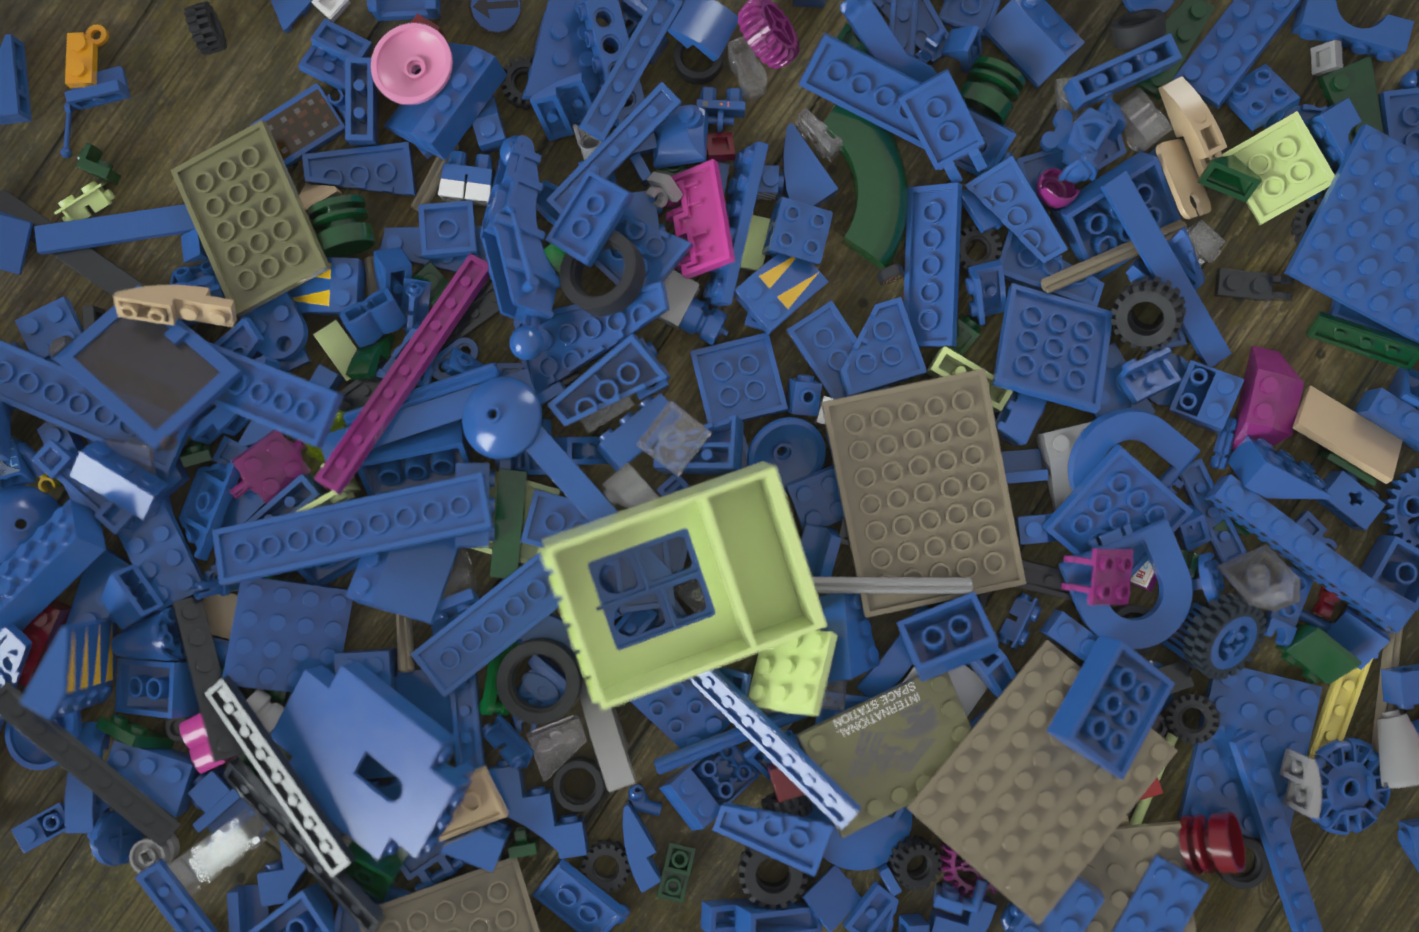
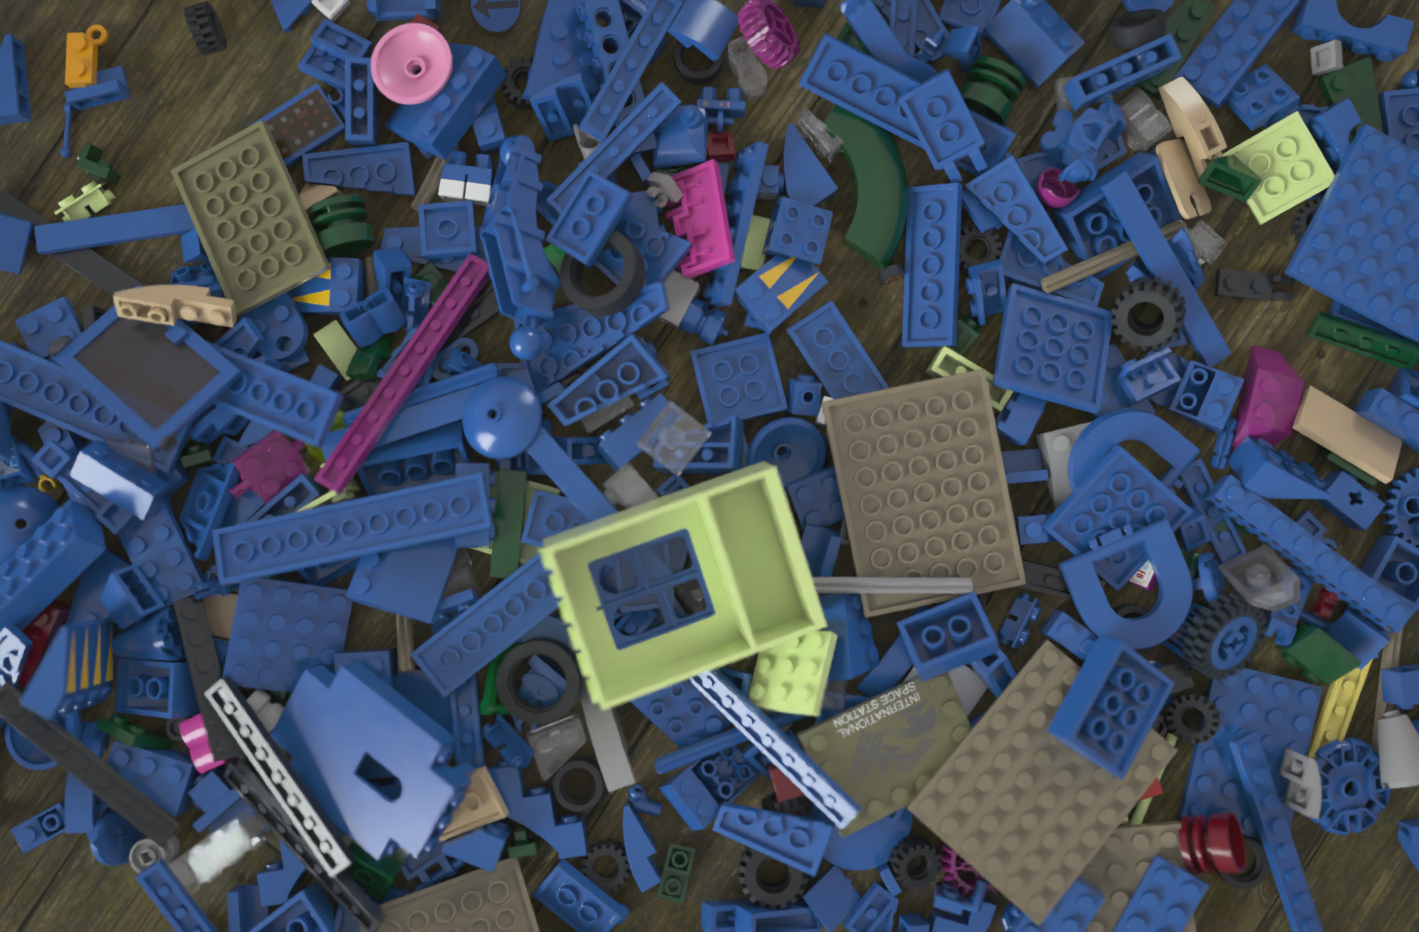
blue plate [840,297,927,396] -> none
magenta plate [1061,548,1133,605] -> none

